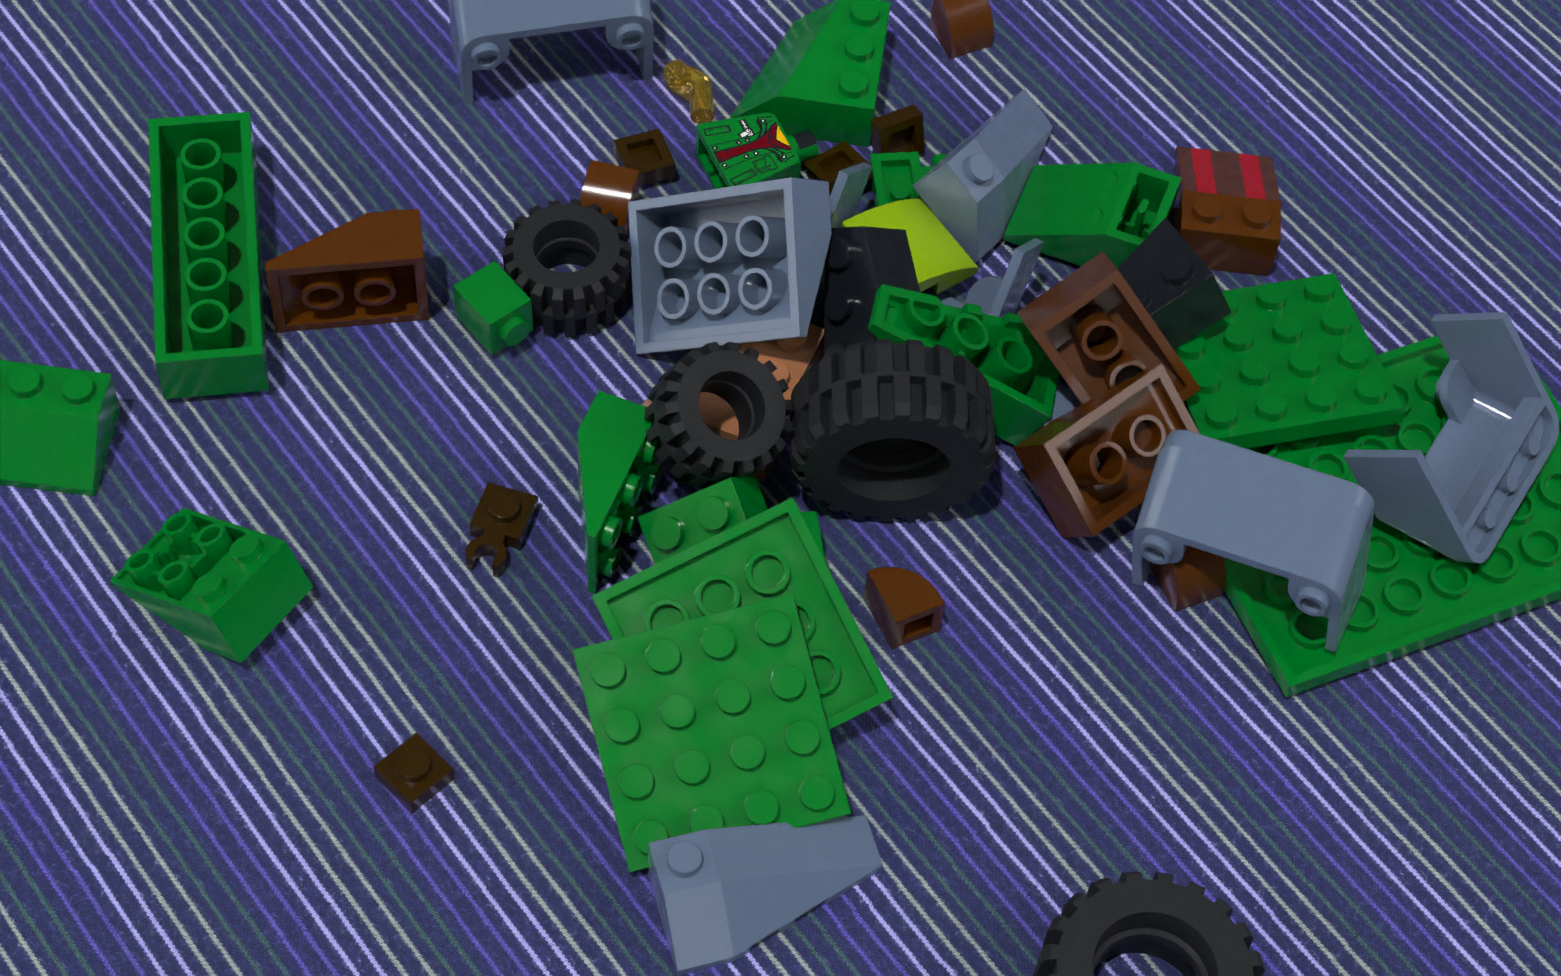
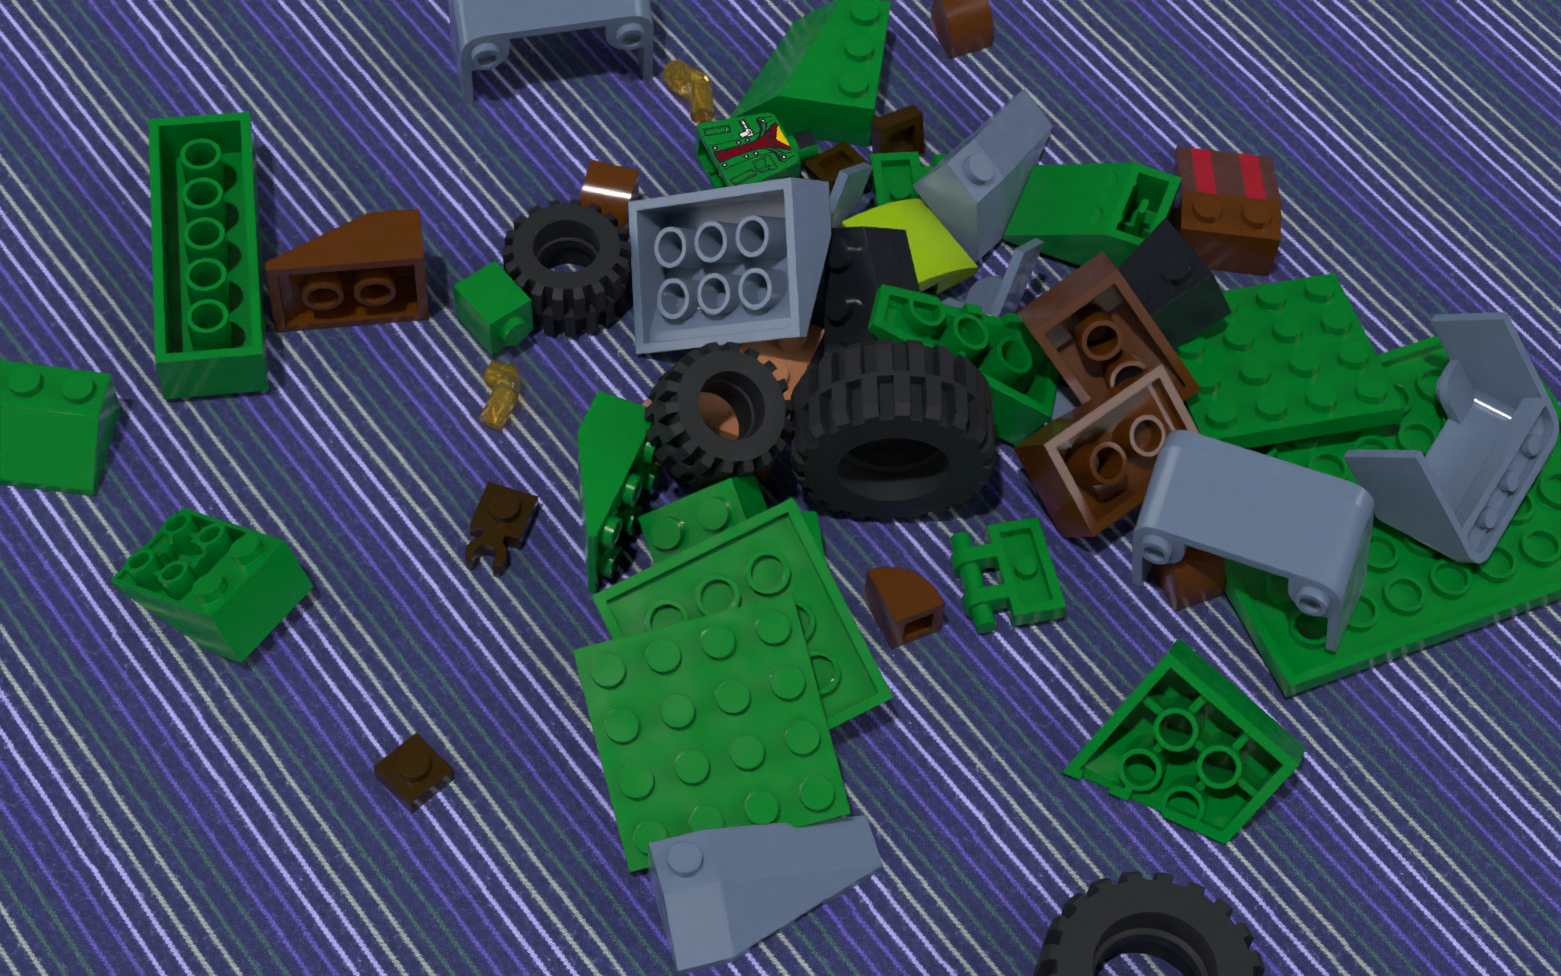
dark brown plate [613,128,676,186] -> none
none -> clear yellow arm [479,360,520,431]
none -> green plate [949,517,1066,634]
none -> green wedge [1062,637,1306,844]

